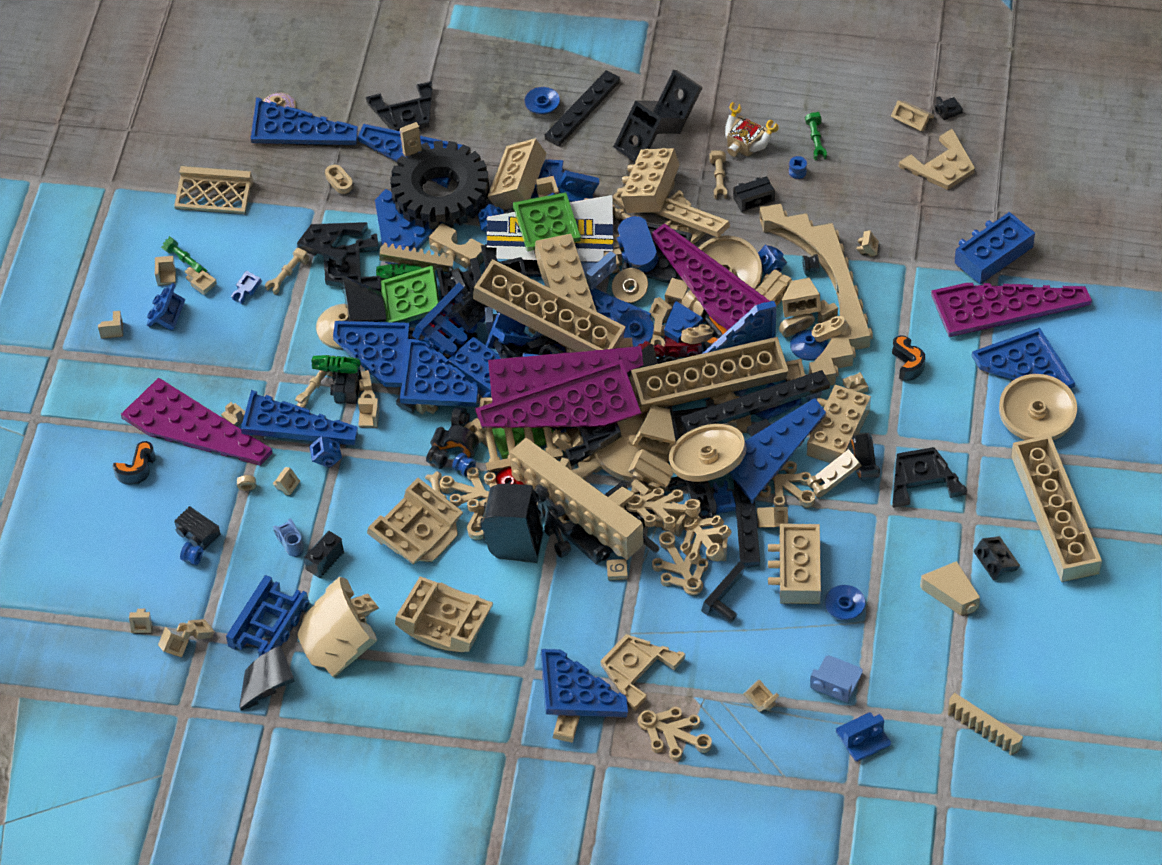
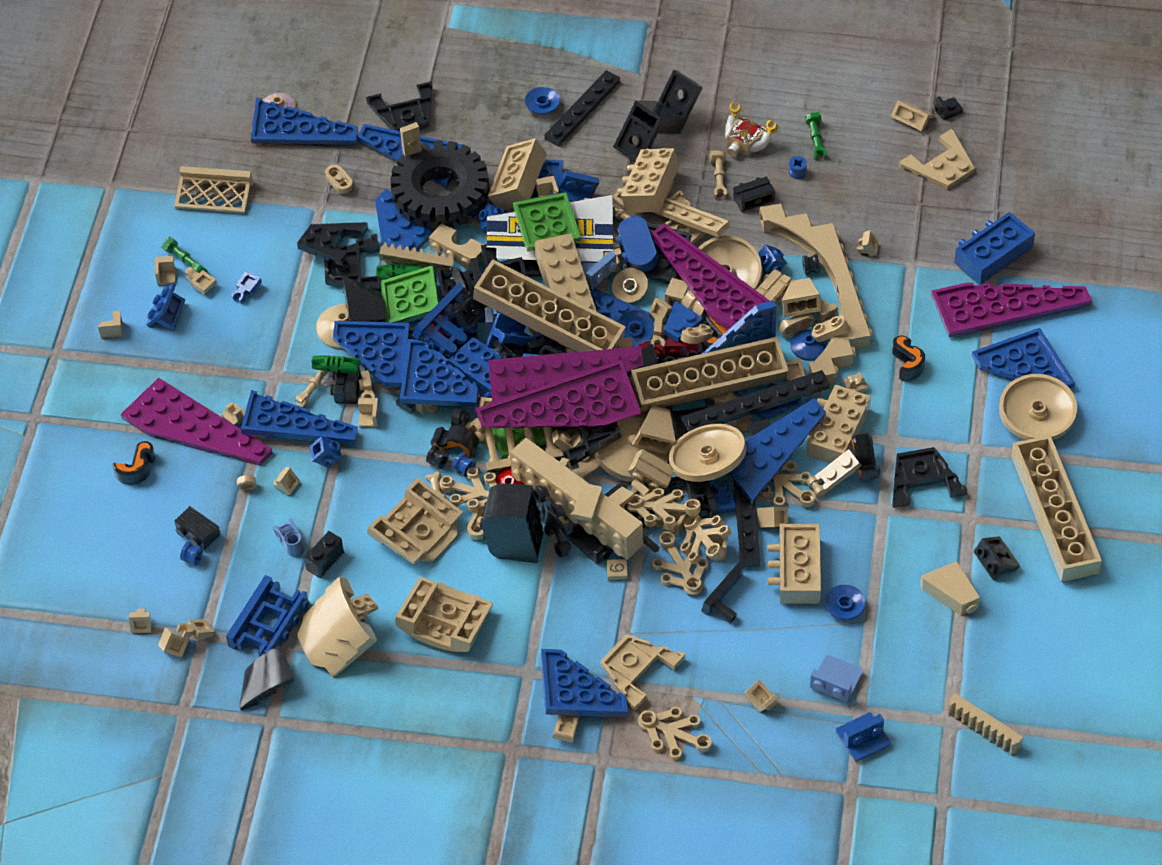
tan piece [265,248,310,295] -> none
none -> tan tile [572,483,602,522]

